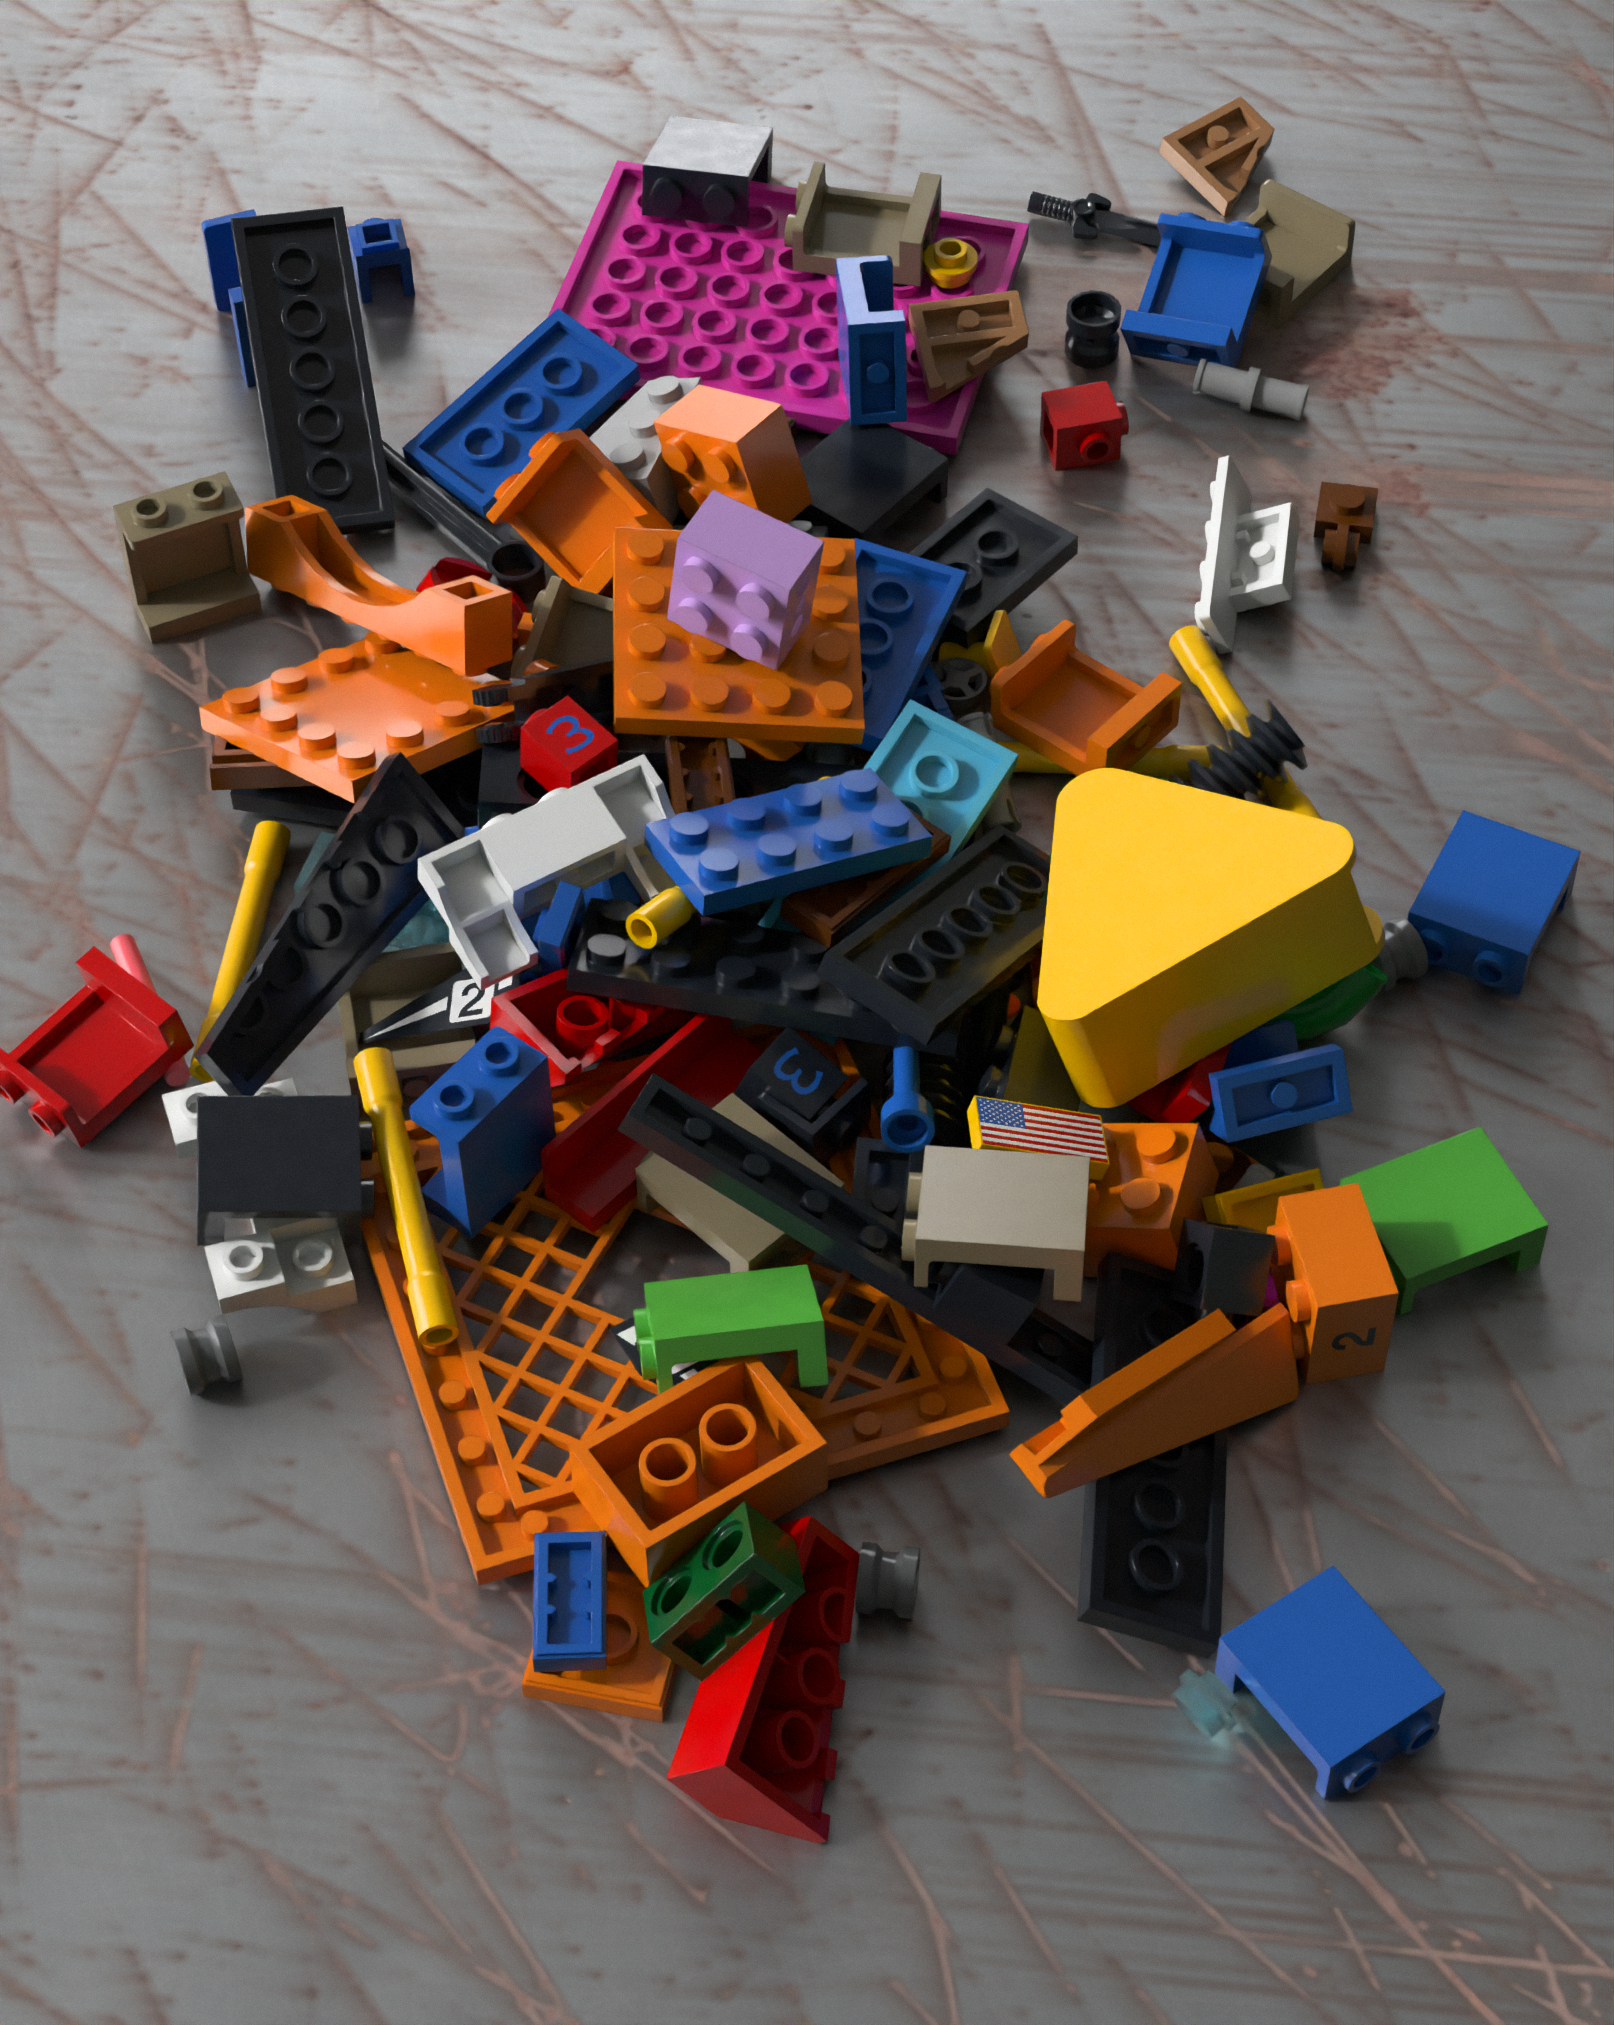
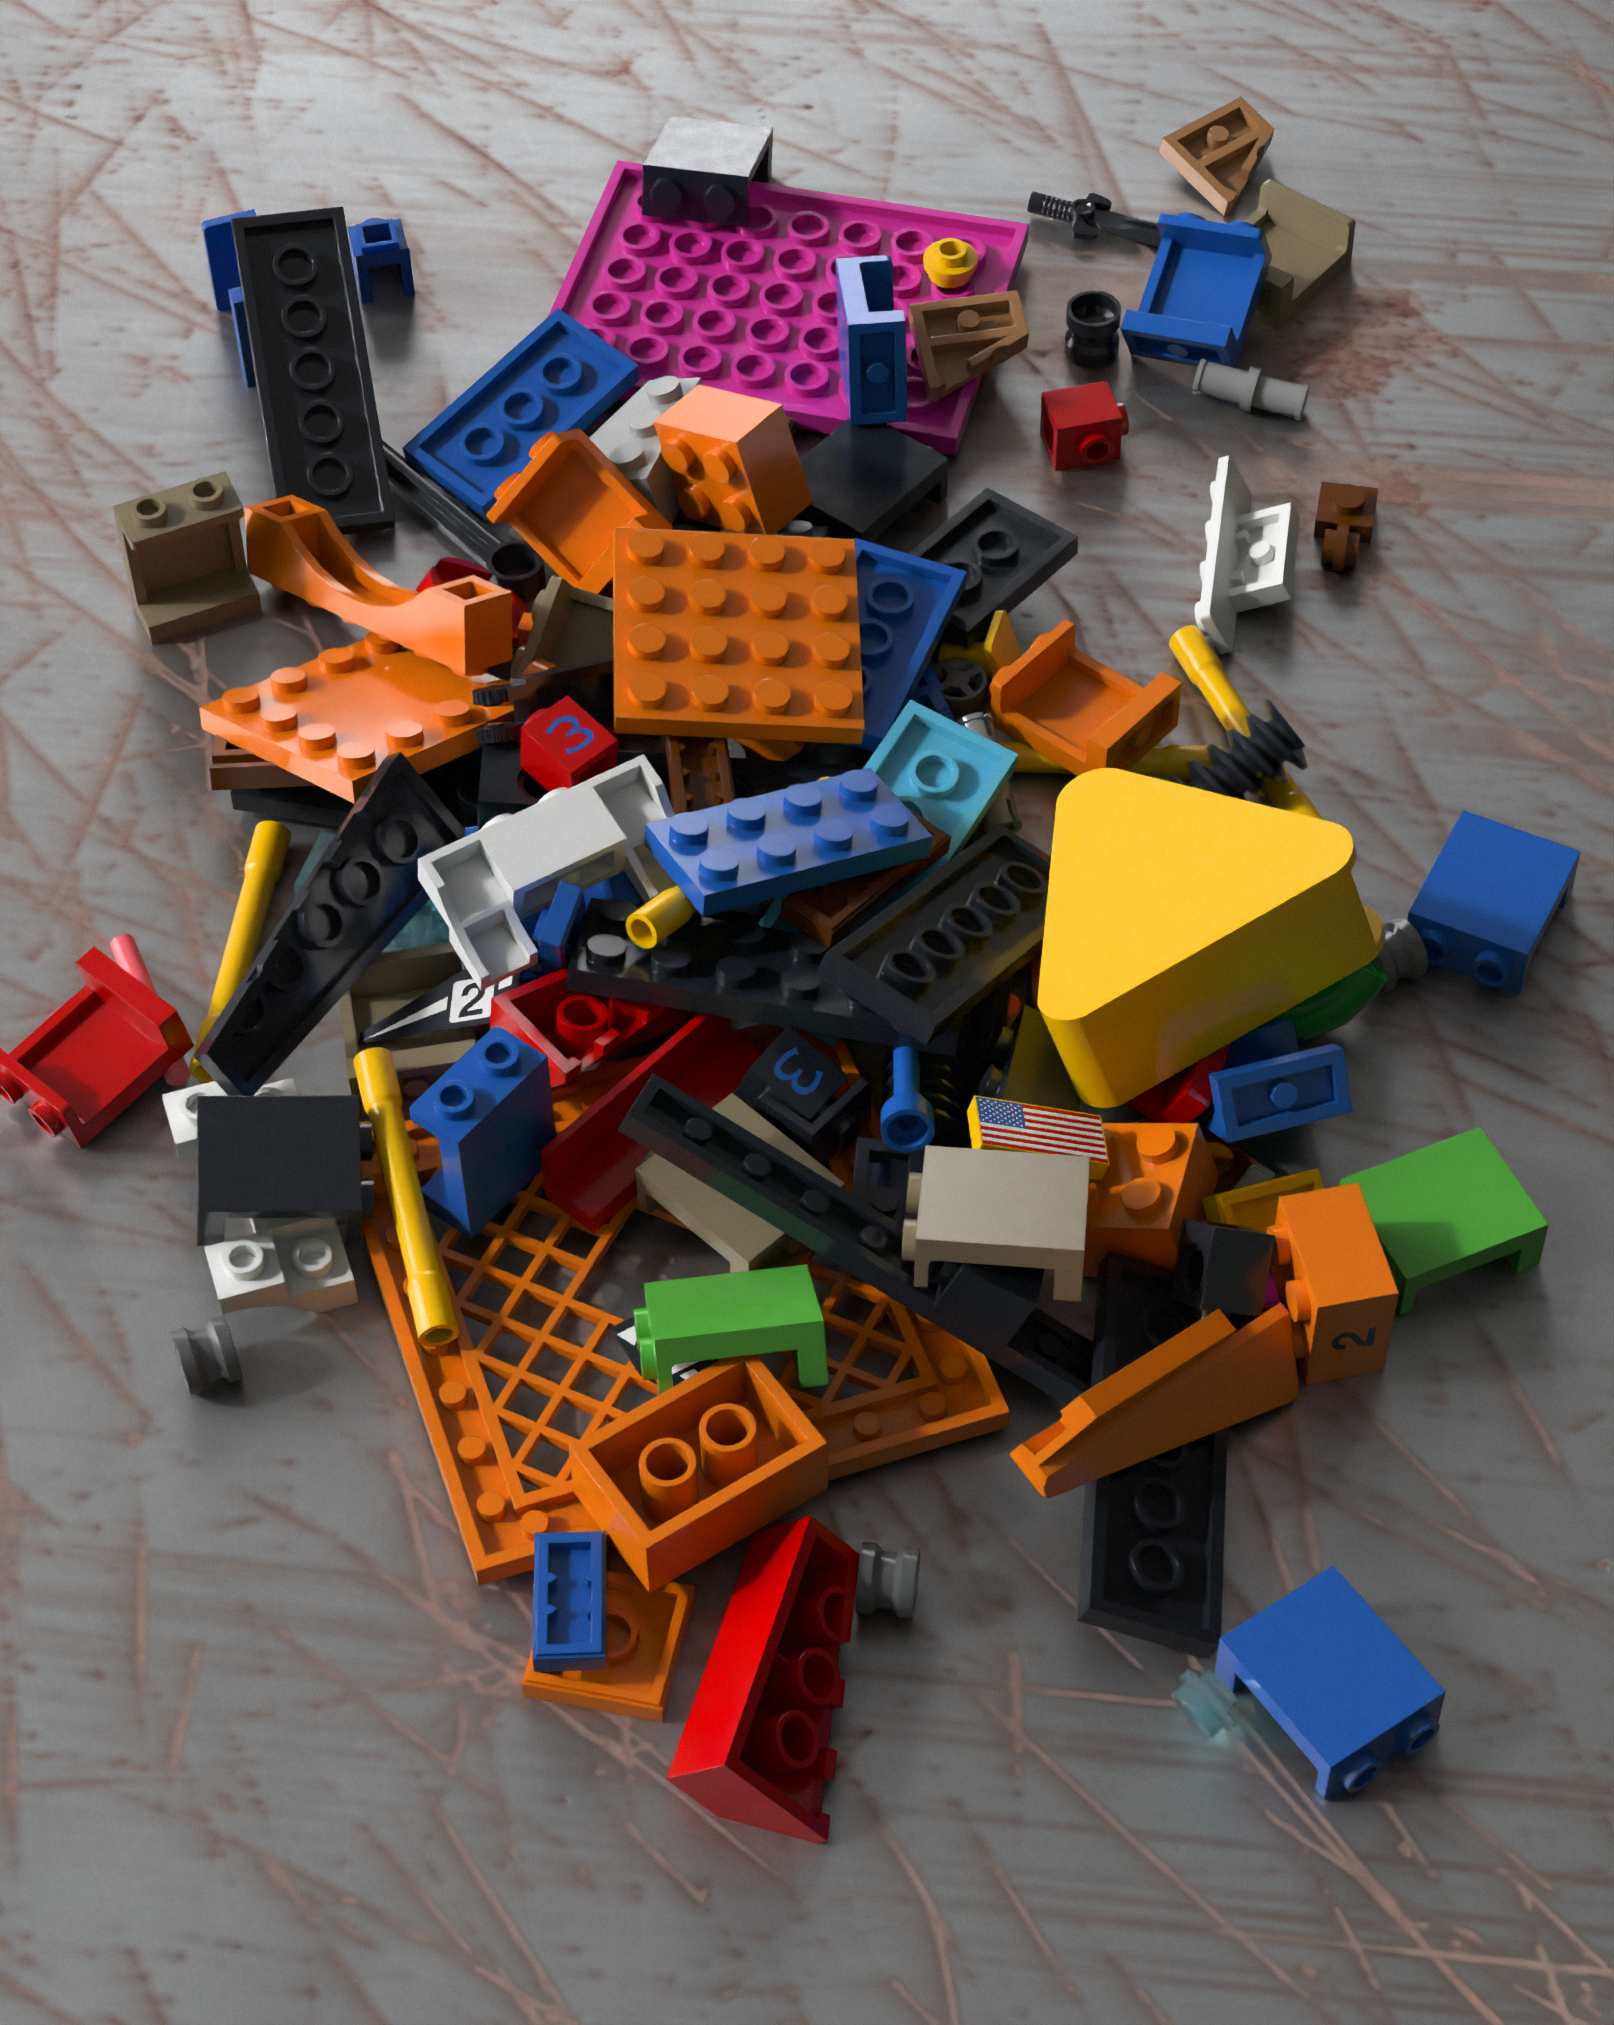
dark green brick [643,1501,806,1682] -> none
lavender piece [667,490,824,671] -> none
dark tan panel [784,161,942,287] -> none

